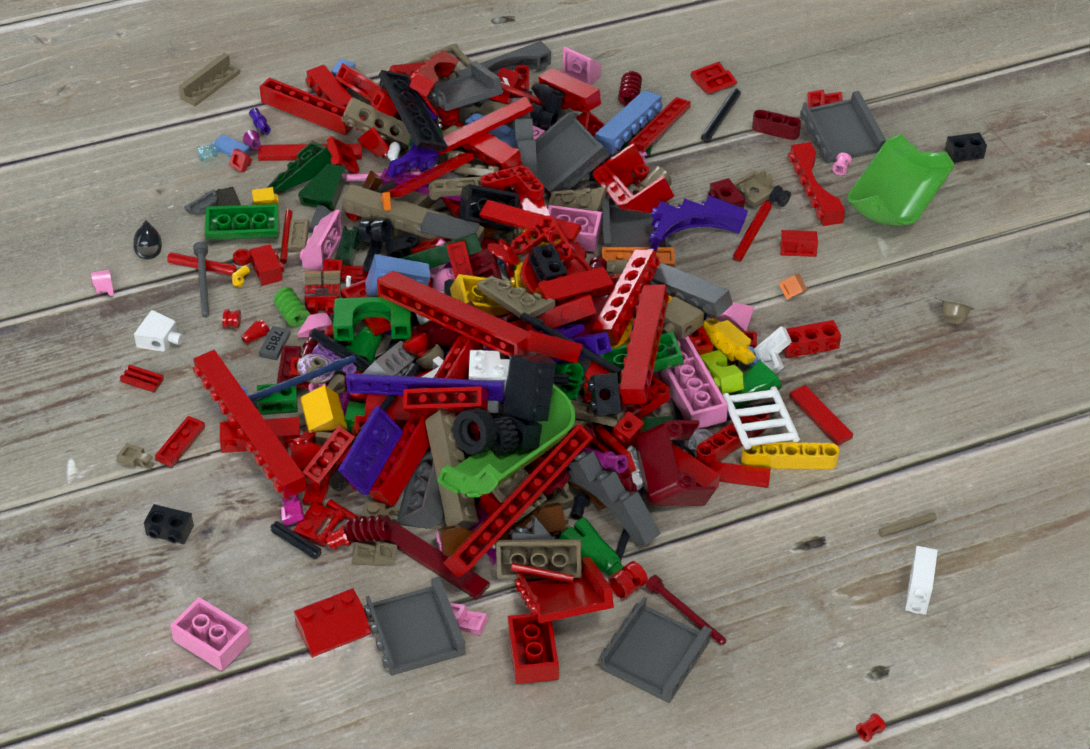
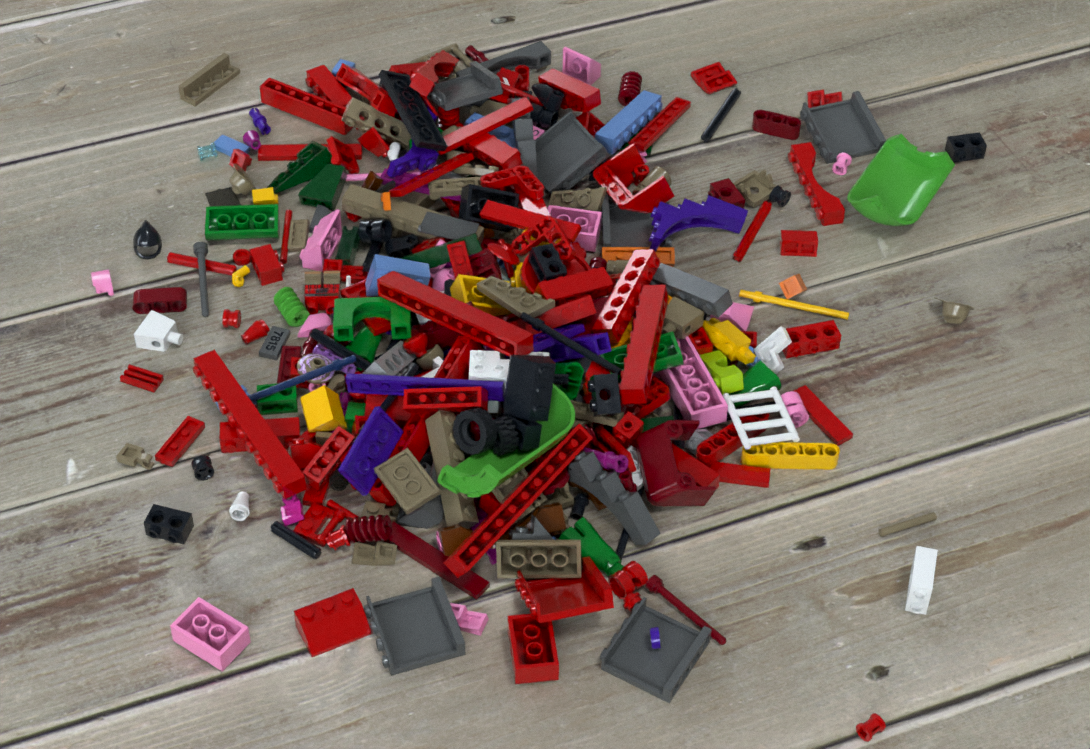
dark grey tile [184,189,218,215] -> none
red bar [510,562,574,583] -> none
red tile [523,330,583,363] -> none
none -> dark red beam [132,287,187,314]
none -> black wheel [191,455,215,480]
none -> dark tan piece [229,164,256,195]
none -> white cone [229,492,250,521]
none -> dark tan tile [374,448,441,515]
none -> dark red pin [465,45,489,63]
none -> red plate [623,592,642,612]
none -> dark purple tile [650,627,661,649]
none -> yellow bar [739,290,849,320]
none -> bright pink wheel [781,391,809,428]

